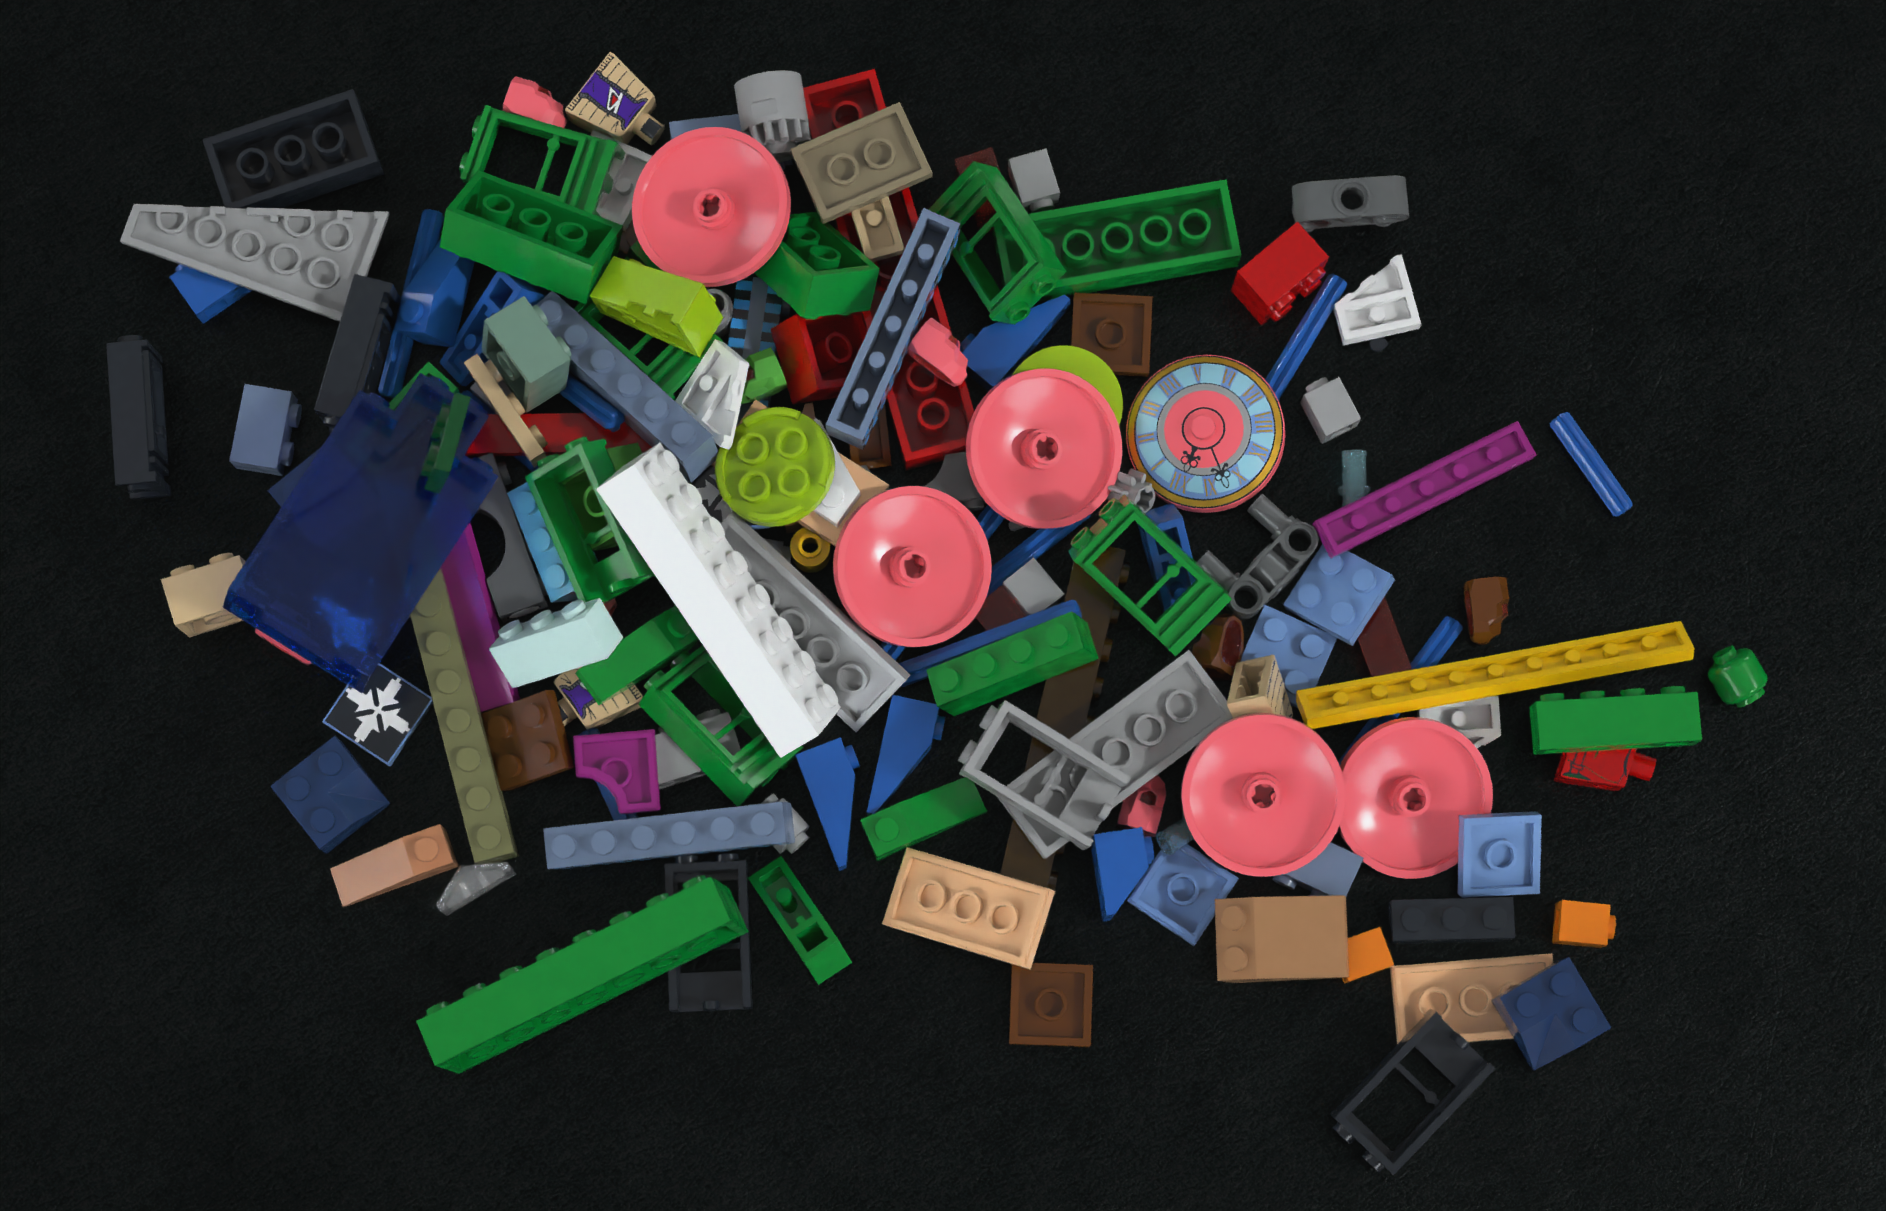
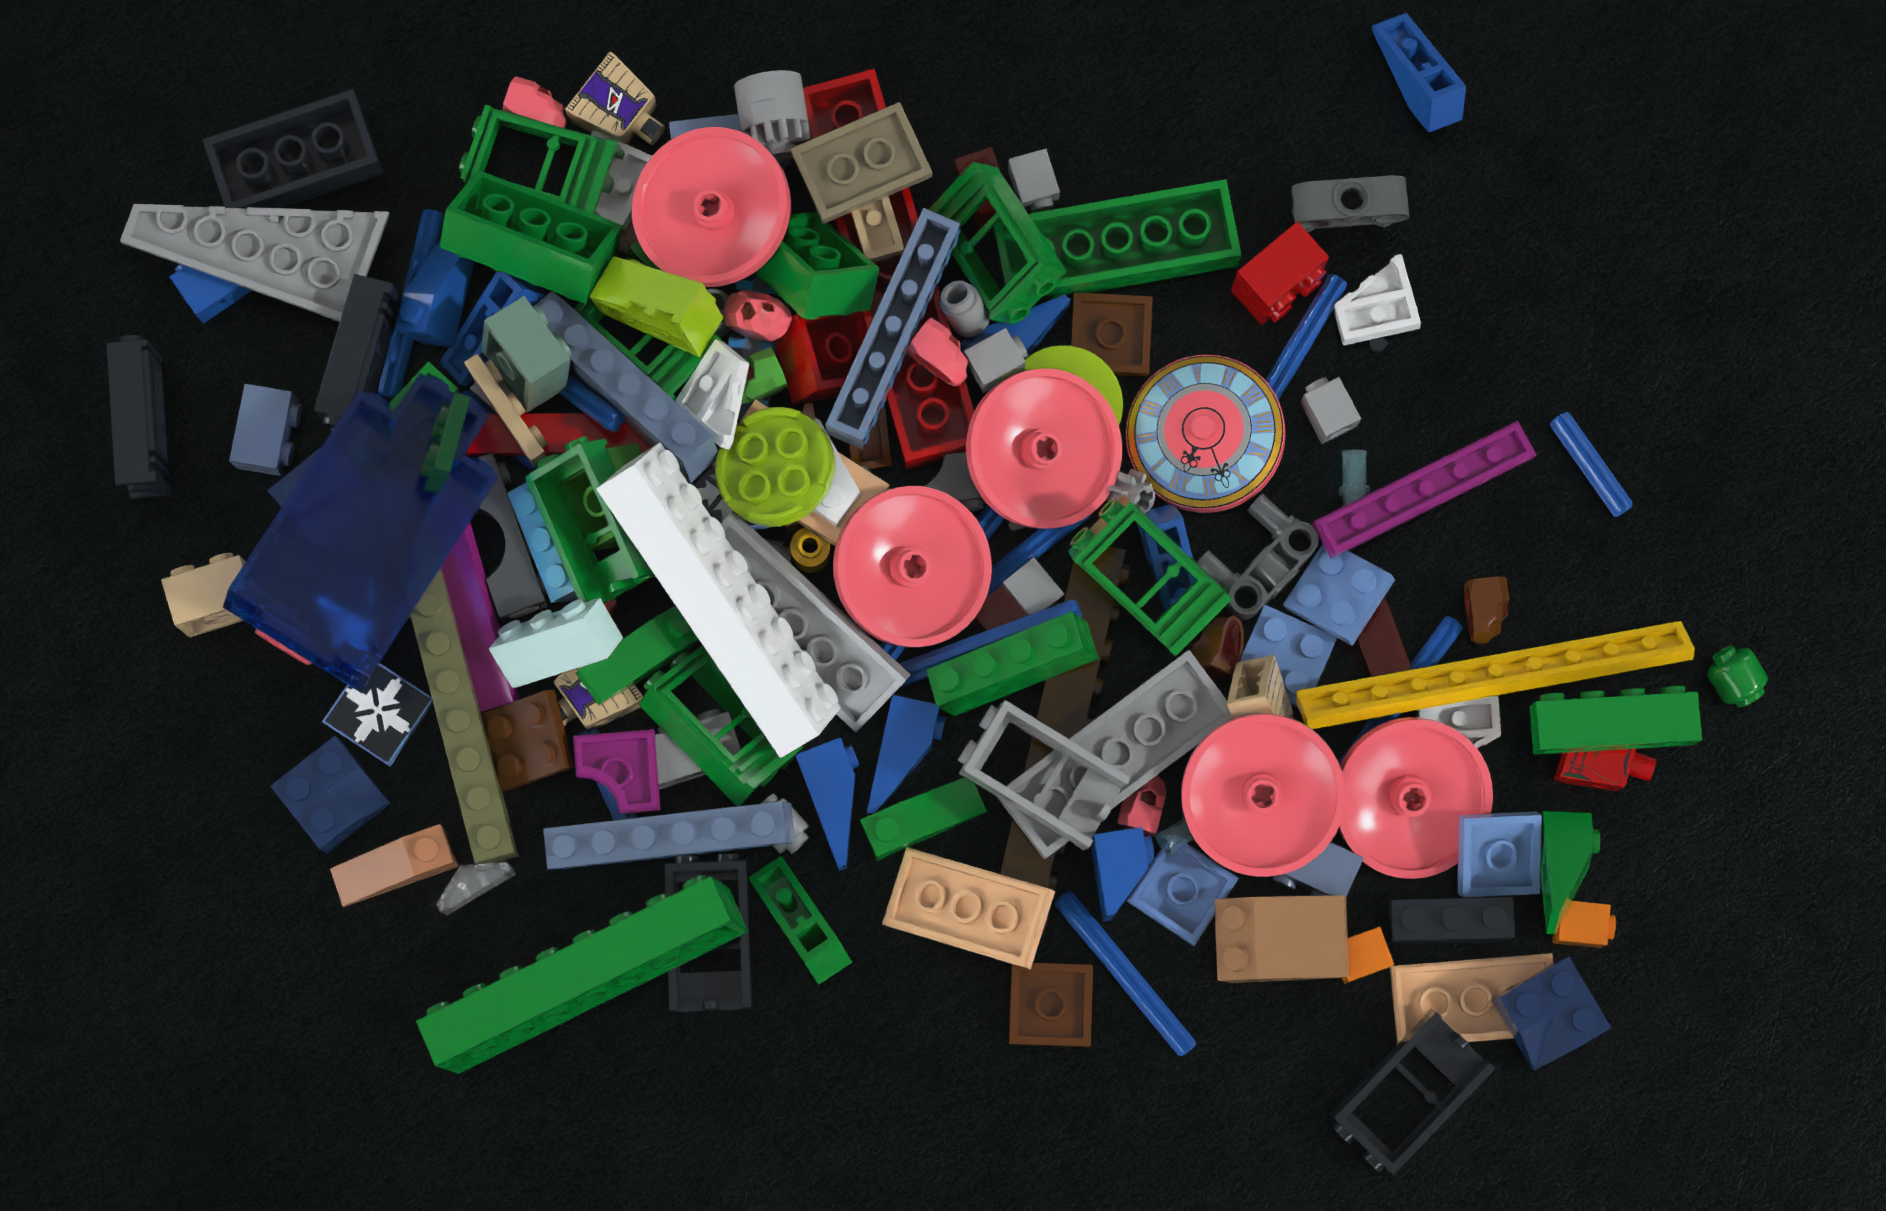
none -> coral rock [723,289,792,342]
none -> light grey brick [940,281,990,337]
none -> light grey brick [964,328,1028,393]
none -> blue axle [1055,891,1196,1056]
none -> blue slope [1372,13,1466,133]
none -> green slope [1540,811,1600,934]

